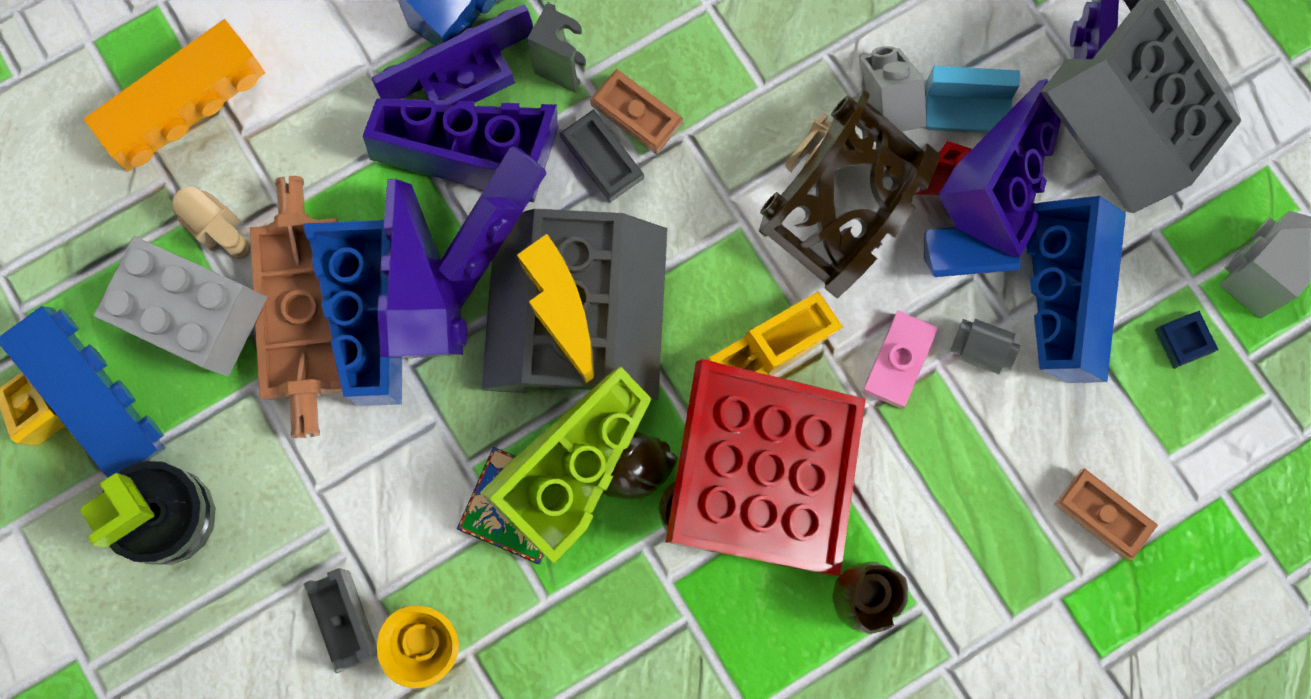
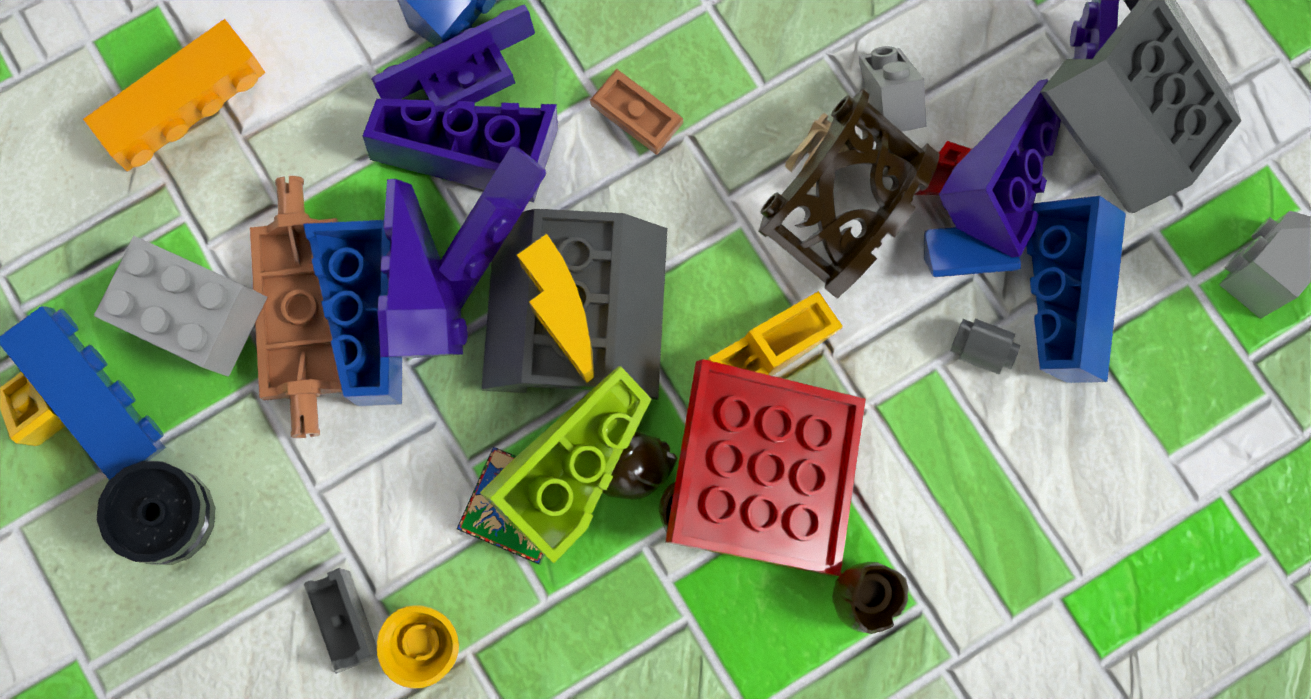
lime panel [80,473,155,548] -> none
tan arm [173,187,251,259] -> none
dark grey hinge [527,2,586,93] -> none
dark grey tile [559,109,644,203] -> none
bright pink plate [862,311,938,409] -> none
medium azure panel [925,66,1020,133] -> none
nougat plate [1054,468,1158,562] -> none
dark blue tile [1155,311,1219,369] -> none

